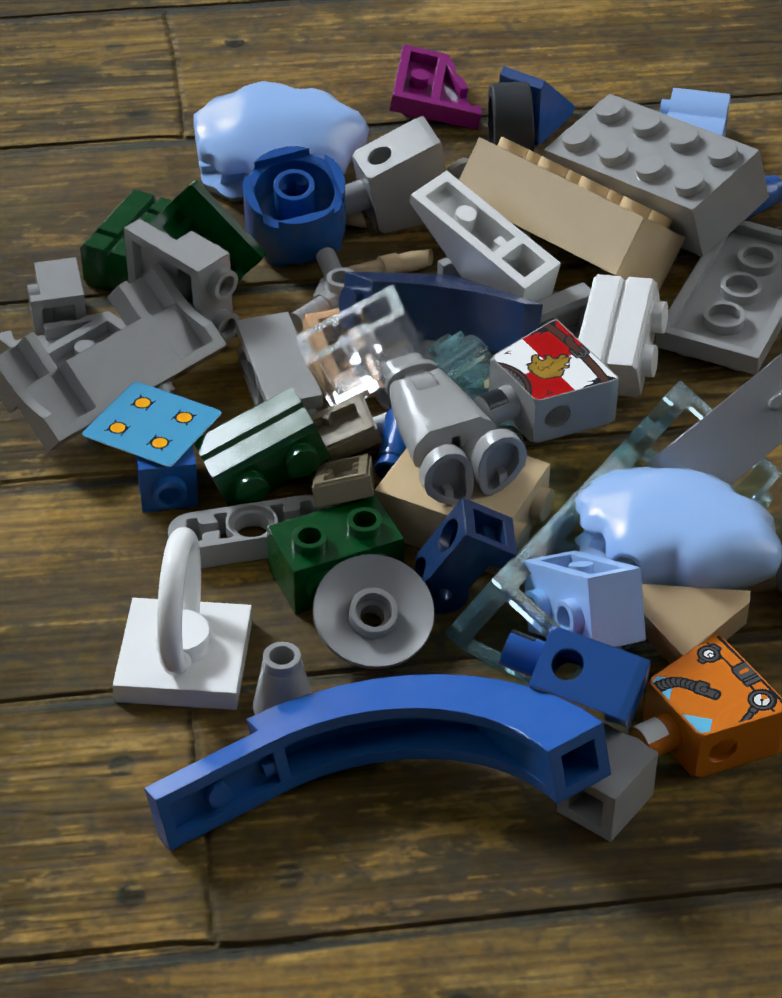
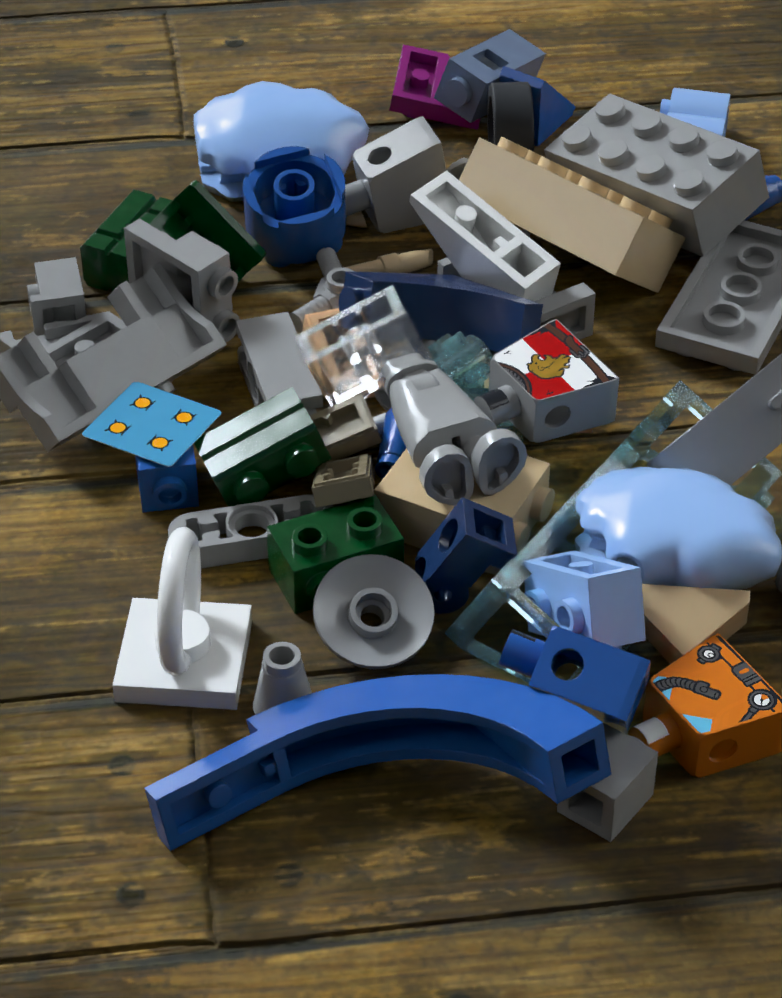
white brick [578,274,668,398] -> none
none -> sand blue brick [434,29,546,123]

